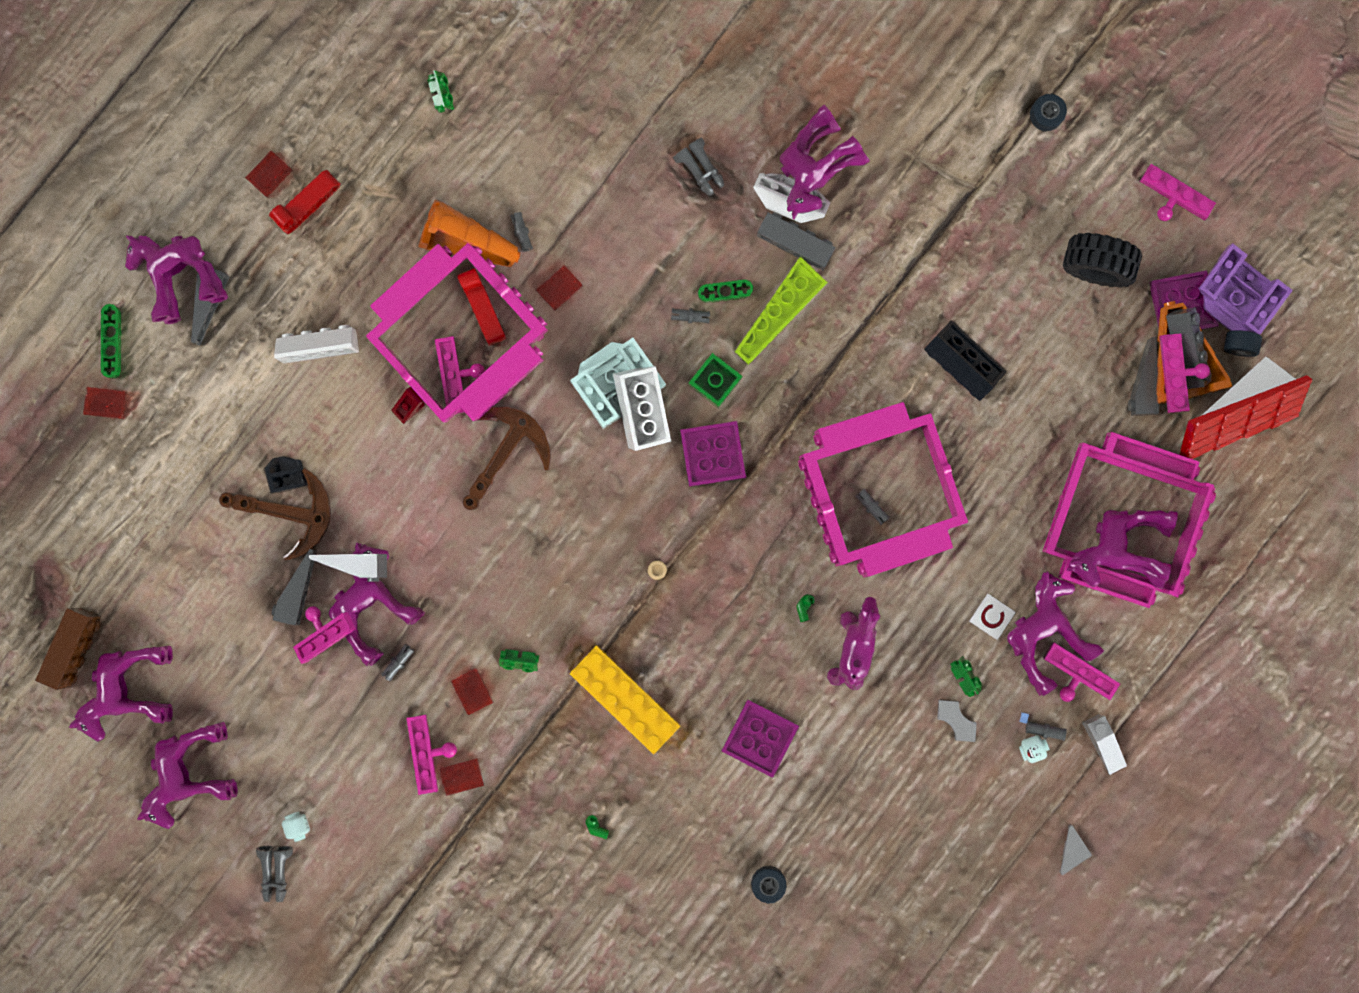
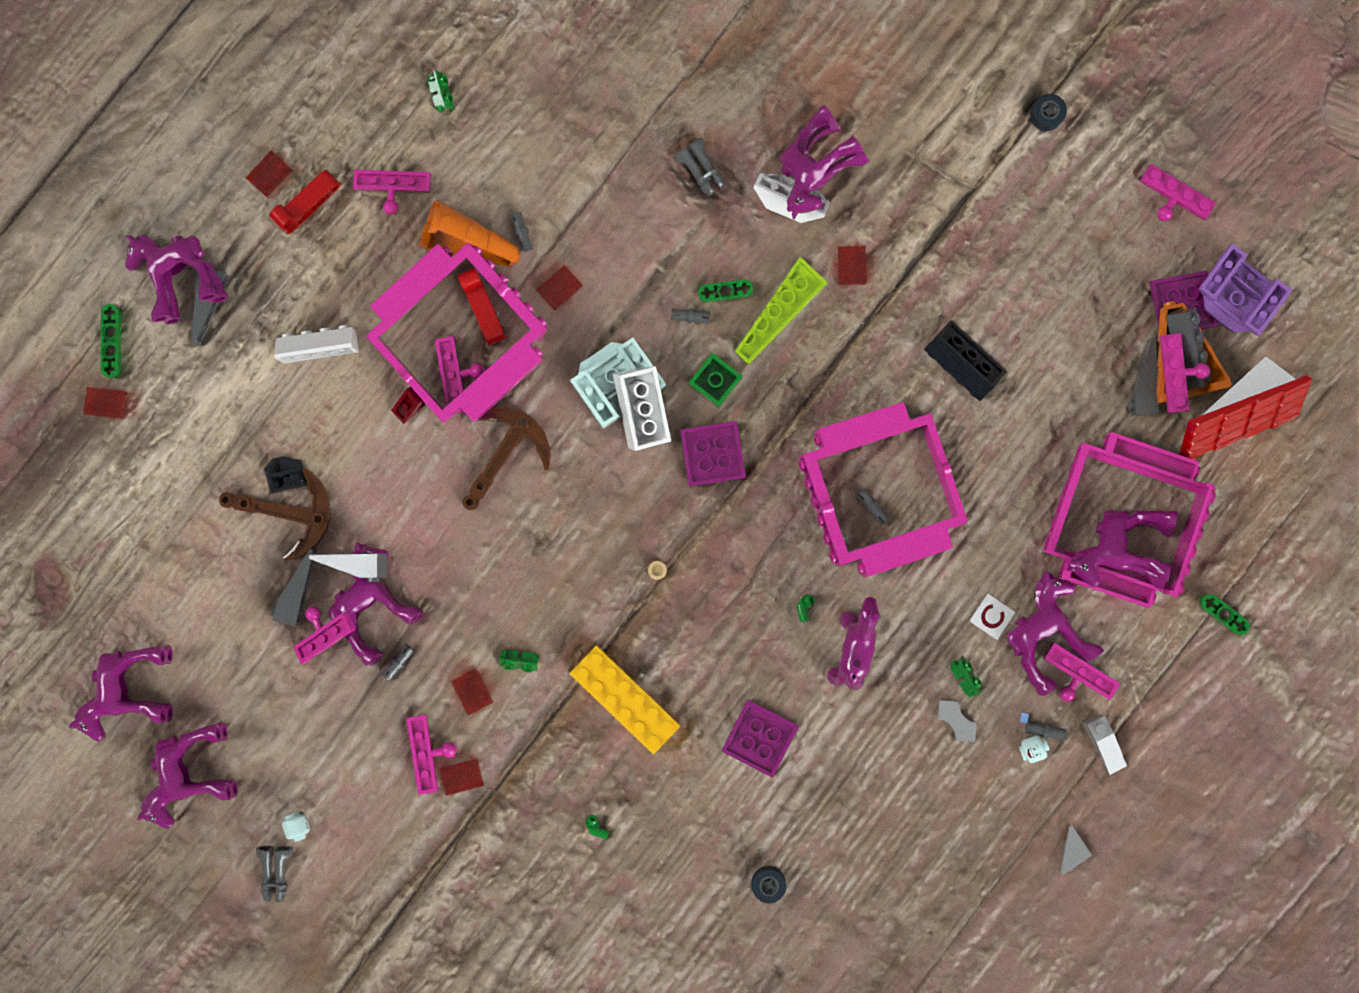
reddish brown brick [35,608,101,690] -> none
dark grey brick [757,212,836,271] -> none
black tyre [1063,233,1142,288] -> none
black wheel [1224,330,1262,357] -> none
none -> dark pink plate [353,169,431,215]
none -> clear red plate [837,246,867,286]
none -> green beam [1199,594,1250,635]

